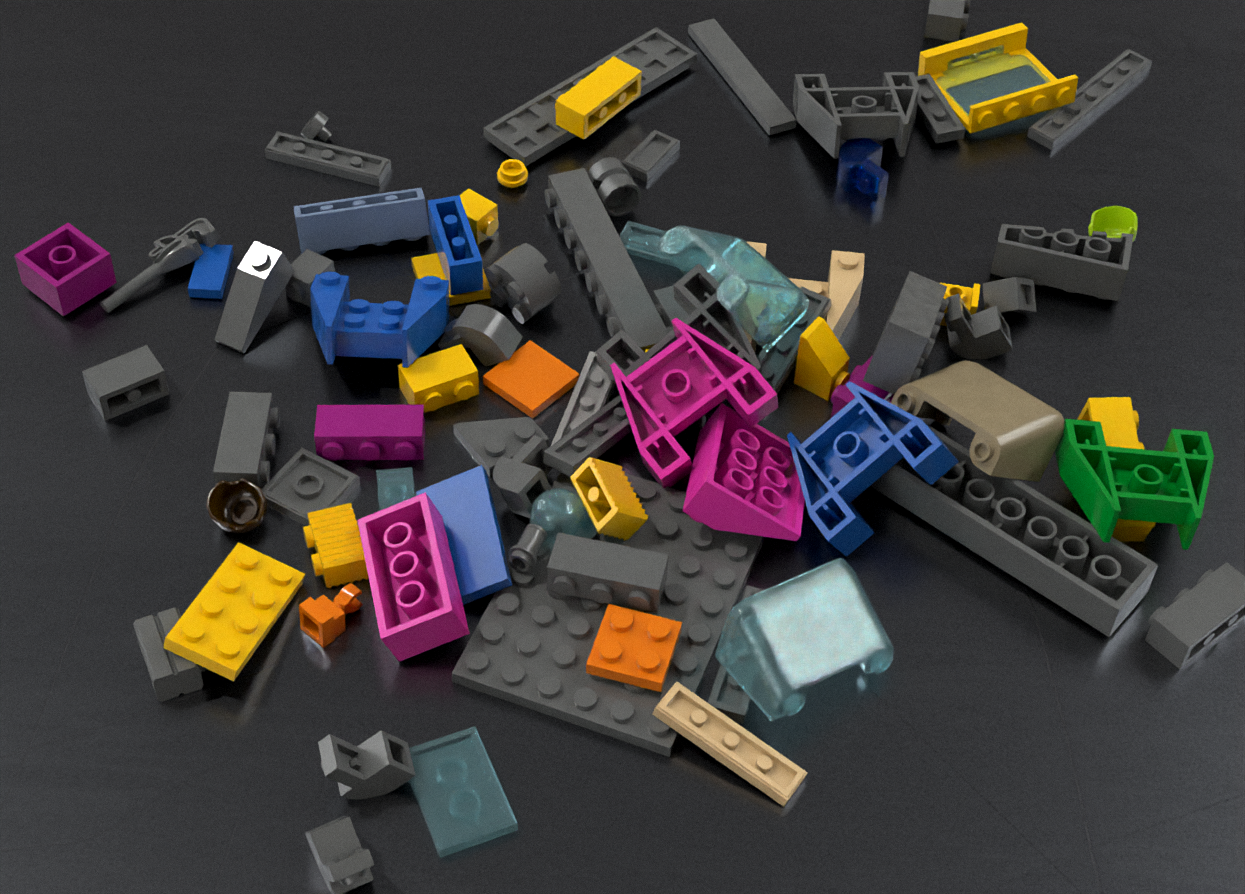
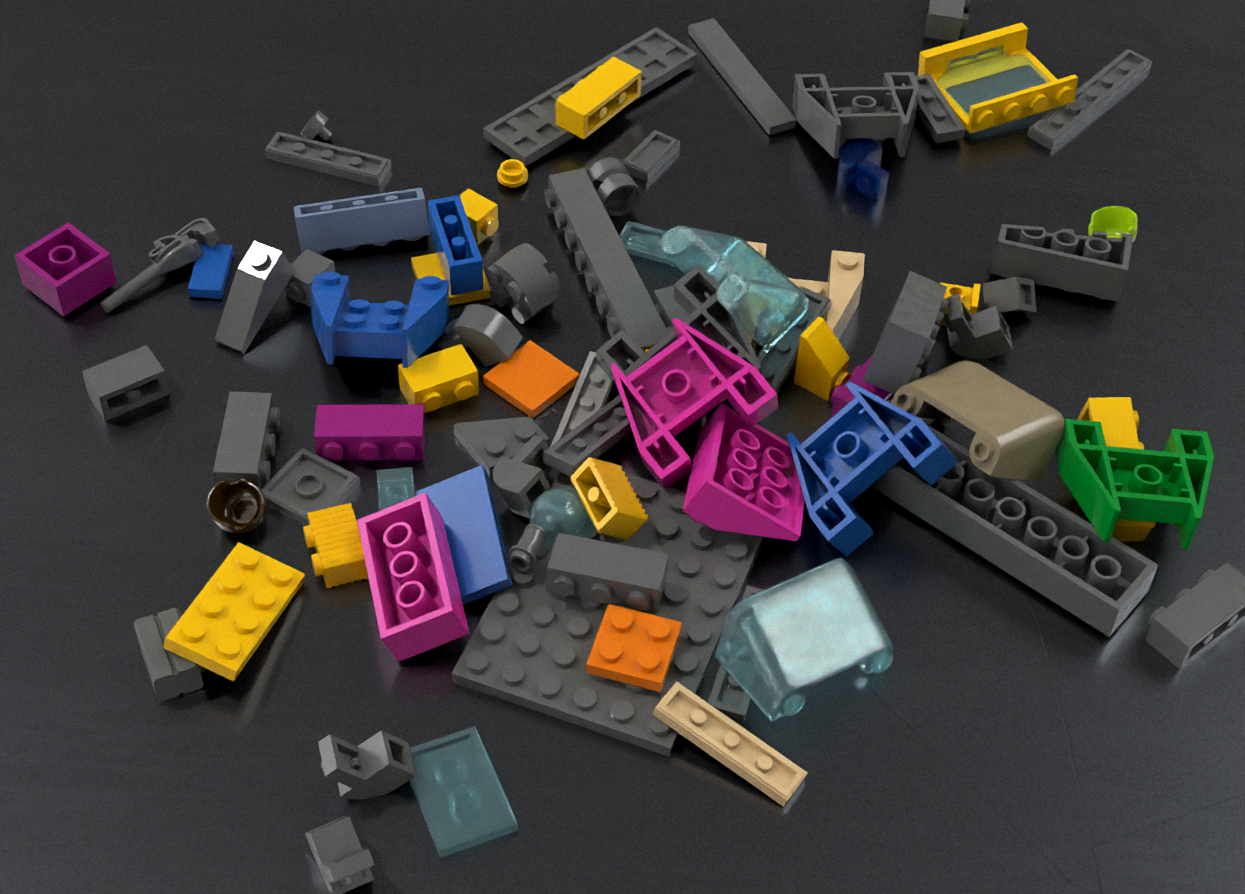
orange piece [299,583,363,648] -> none

